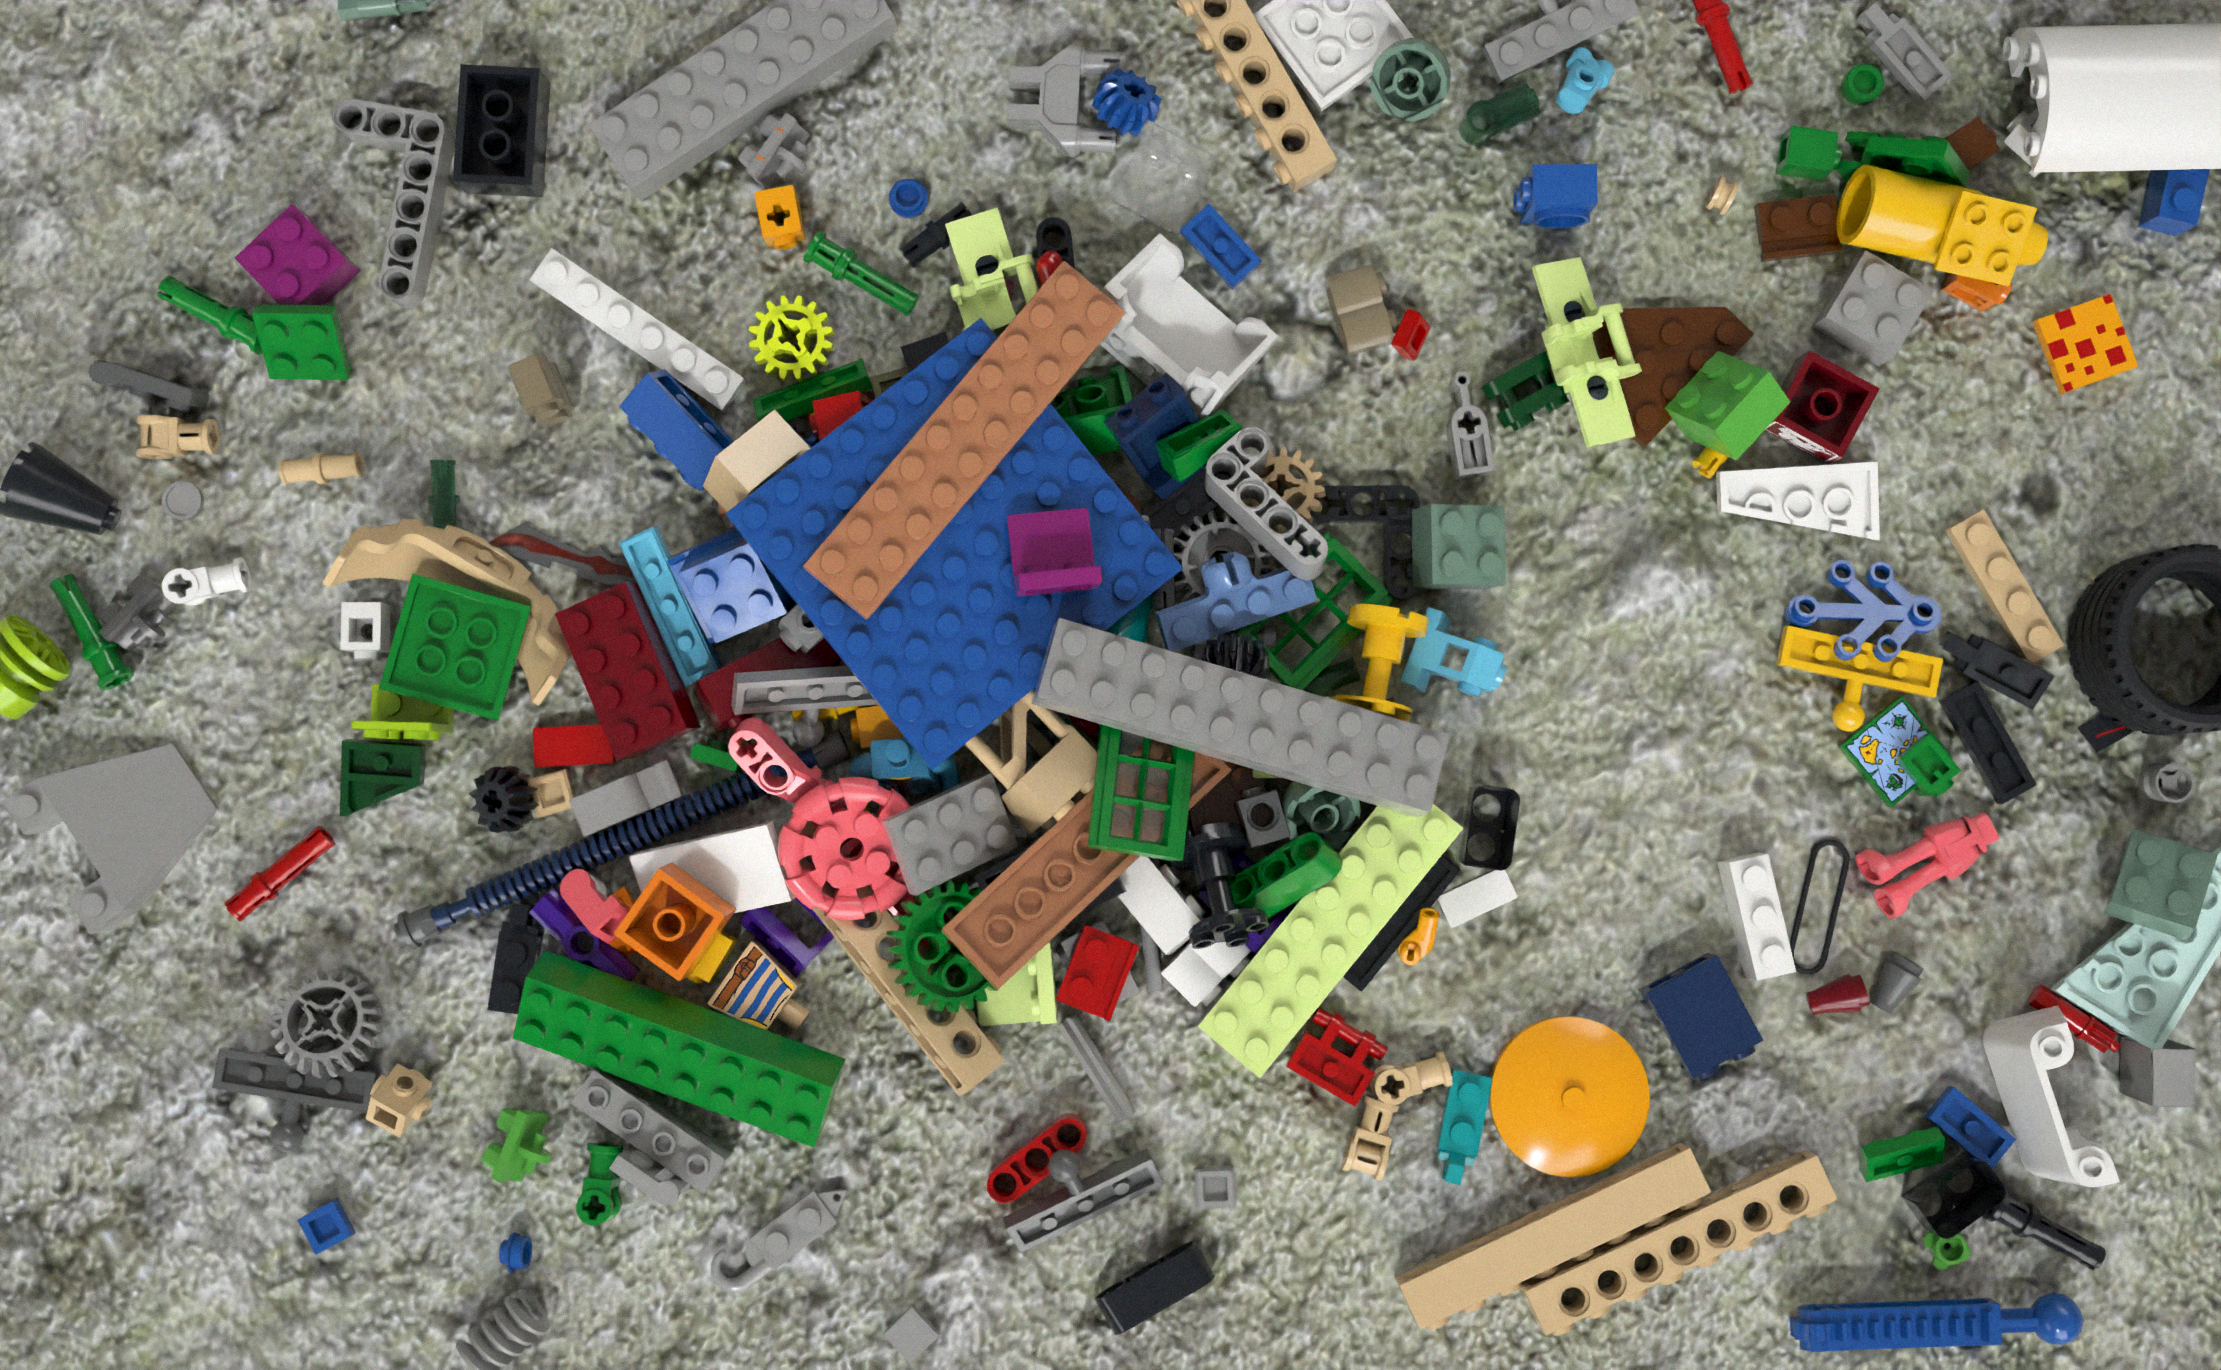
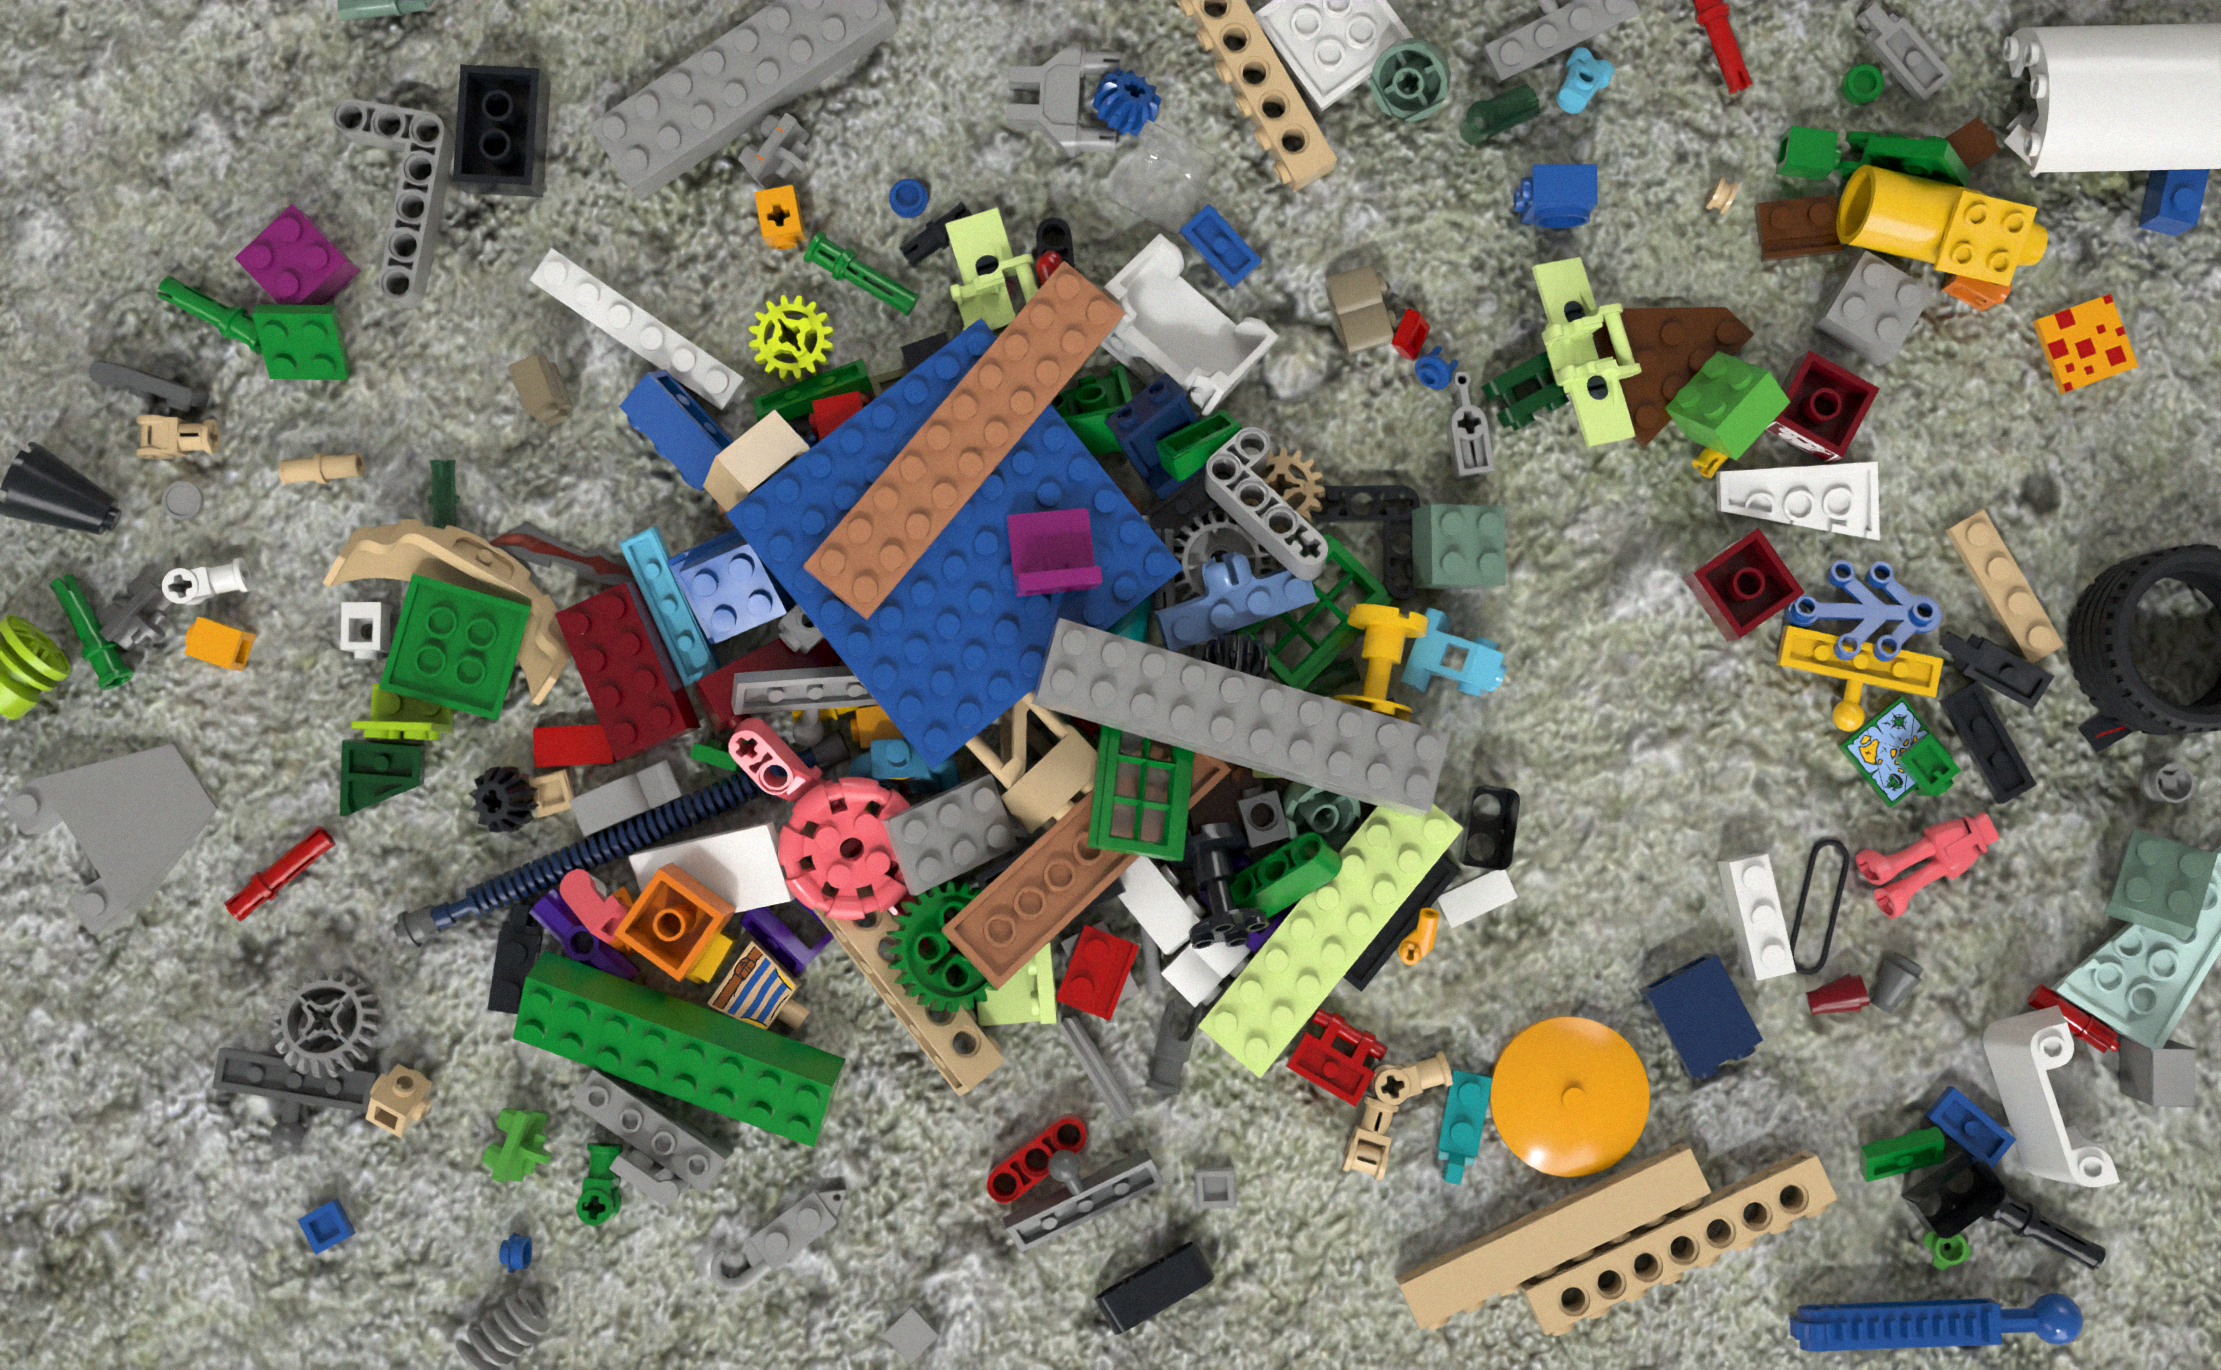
none -> light orange brick [184,617,256,671]
none -> dark grey piece [1145,999,1200,1095]
none -> blue plate [1415,346,1458,390]
none -> dark red brick [1682,528,1805,642]

